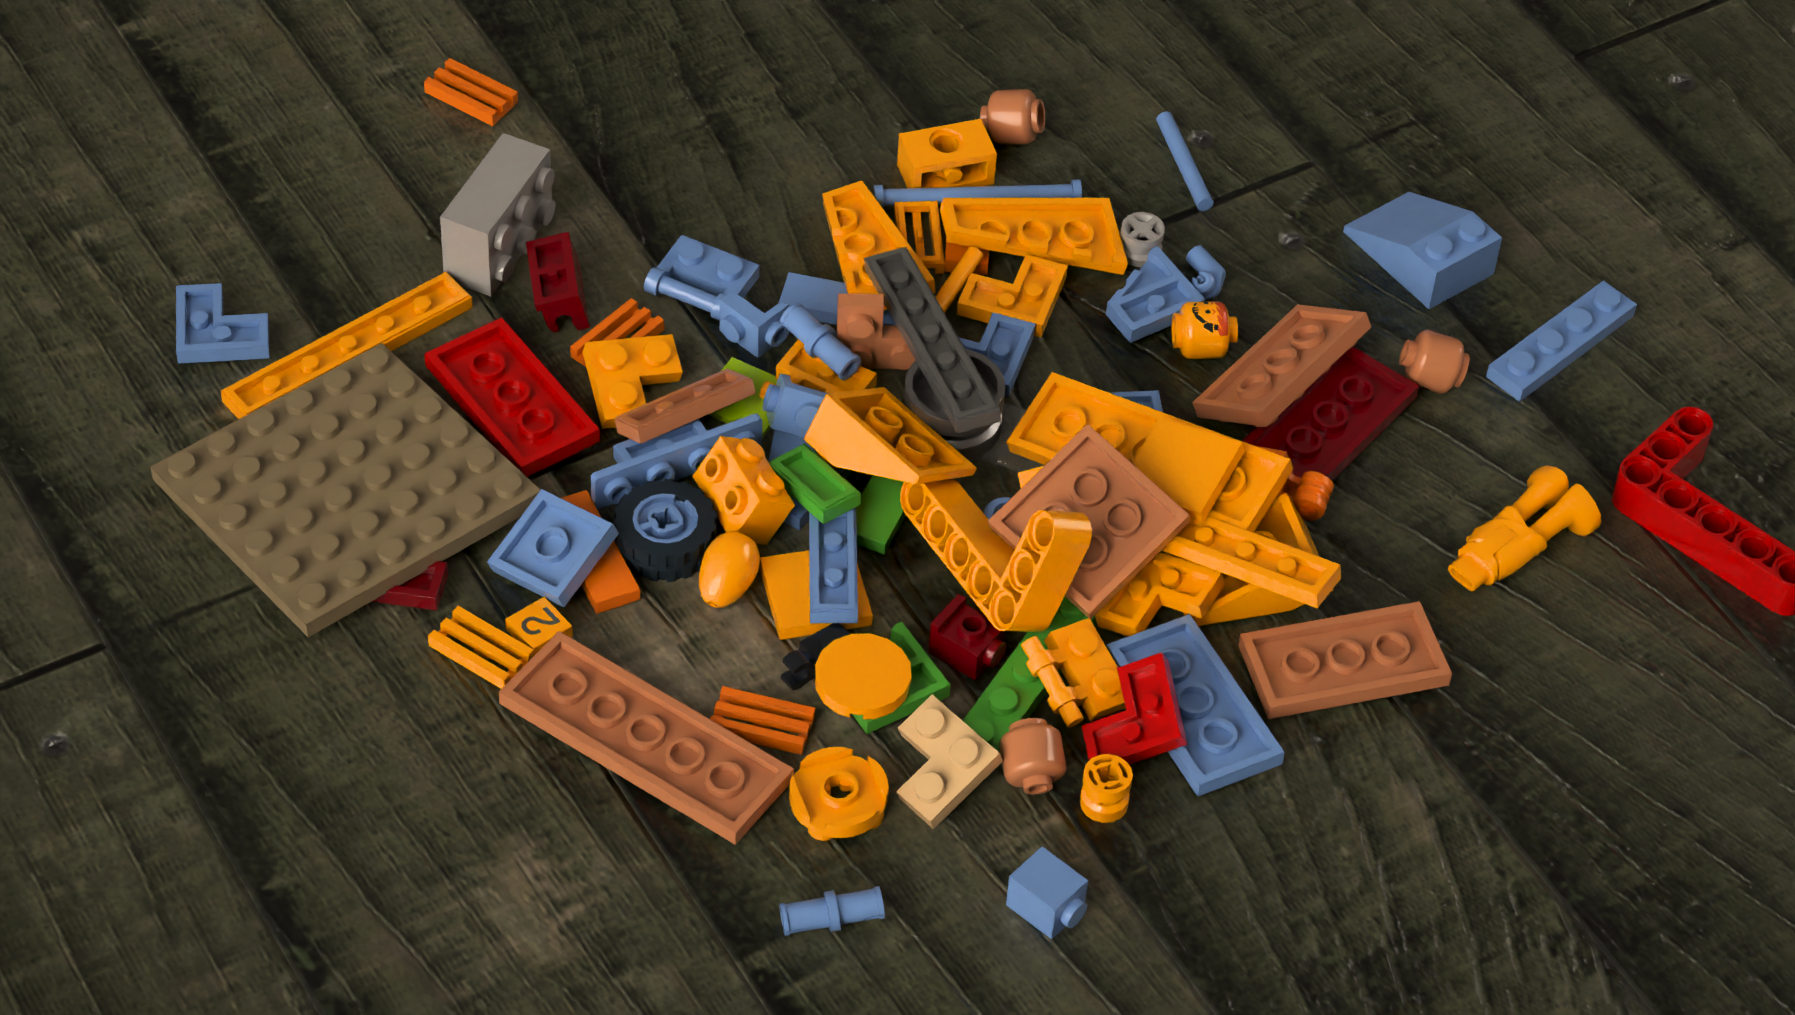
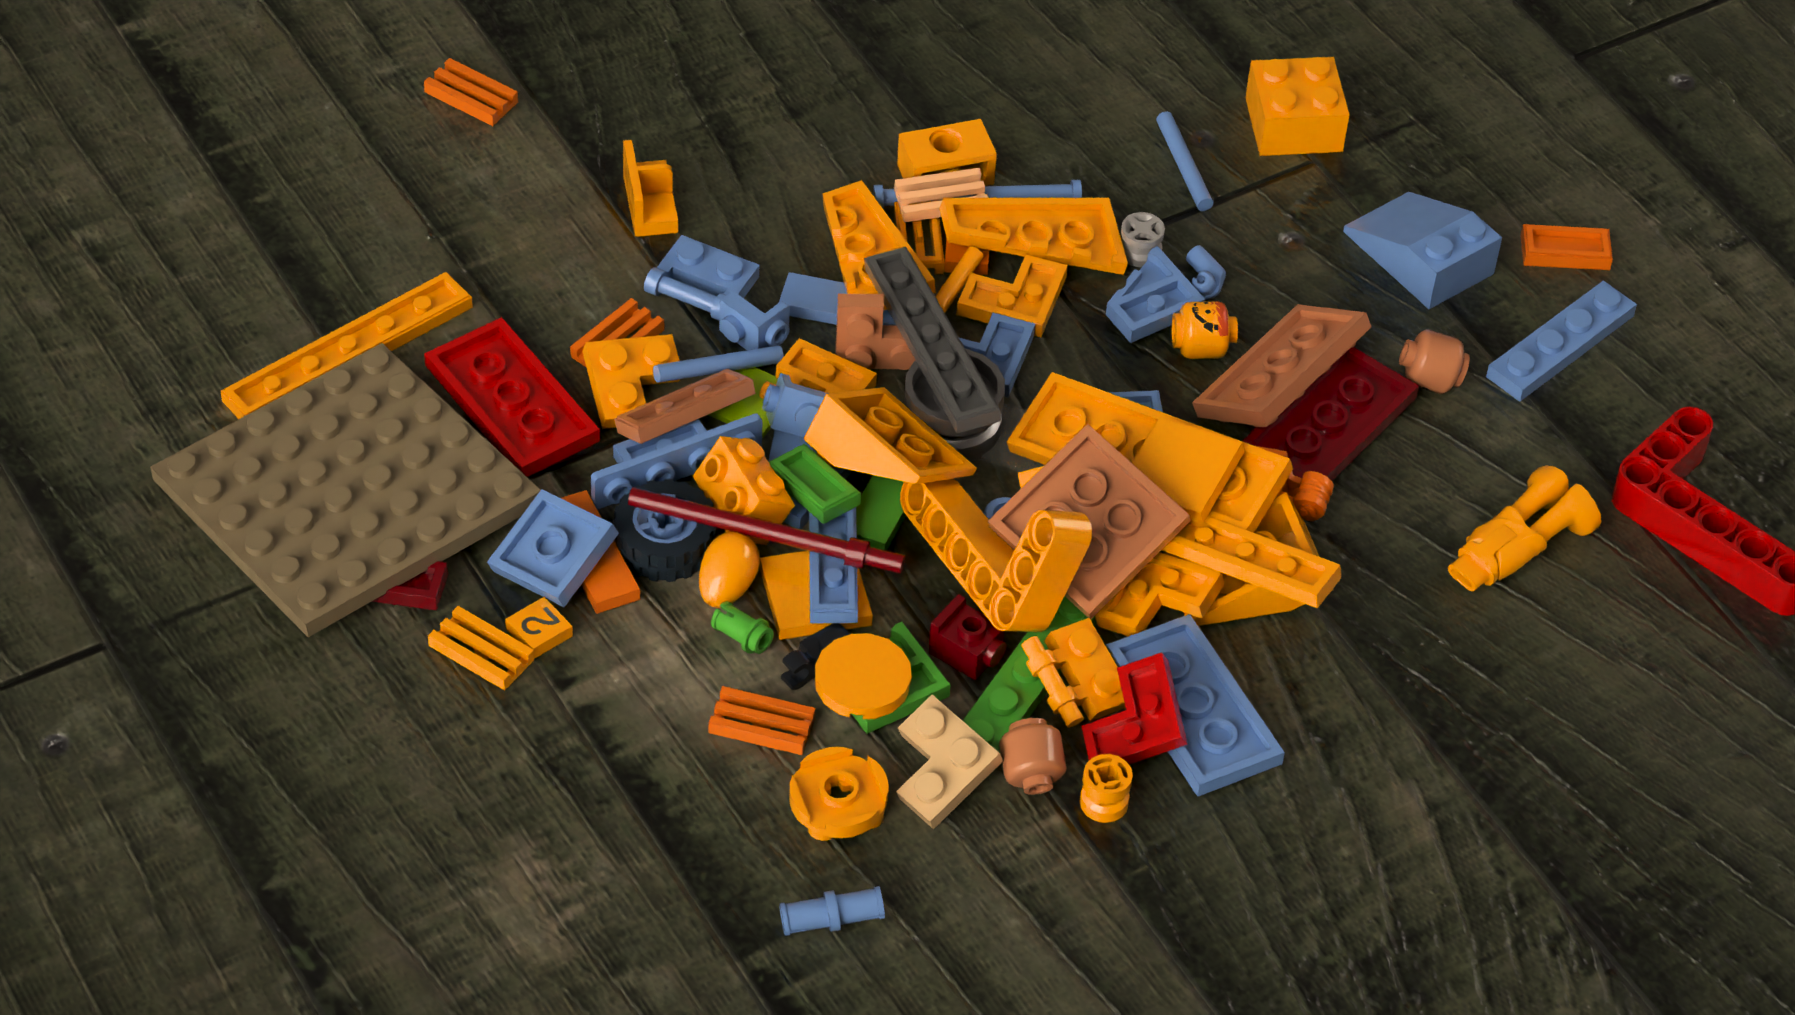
medium blue plate [176,283,270,364] -> none
light grey brick [440,133,556,296] -> none
nougat plate [499,631,794,845] -> none
dark red hinge [526,232,590,332] -> none
medium blue pin [780,302,862,380] -> none
nougat head [980,89,1045,145] -> none
medium blue brick [1006,846,1088,939] -> none
nougat plate [1238,601,1452,719] -> none
none -> light orange panel [623,140,678,237]
none -> dark red bar [628,487,906,574]
none -> medium blue bar [653,345,784,383]
none -> bright green pin [711,601,774,654]
none -> light nougat tile [894,168,989,222]
none -> light orange brick [1245,57,1349,156]
none -> orange tile [1521,224,1613,270]

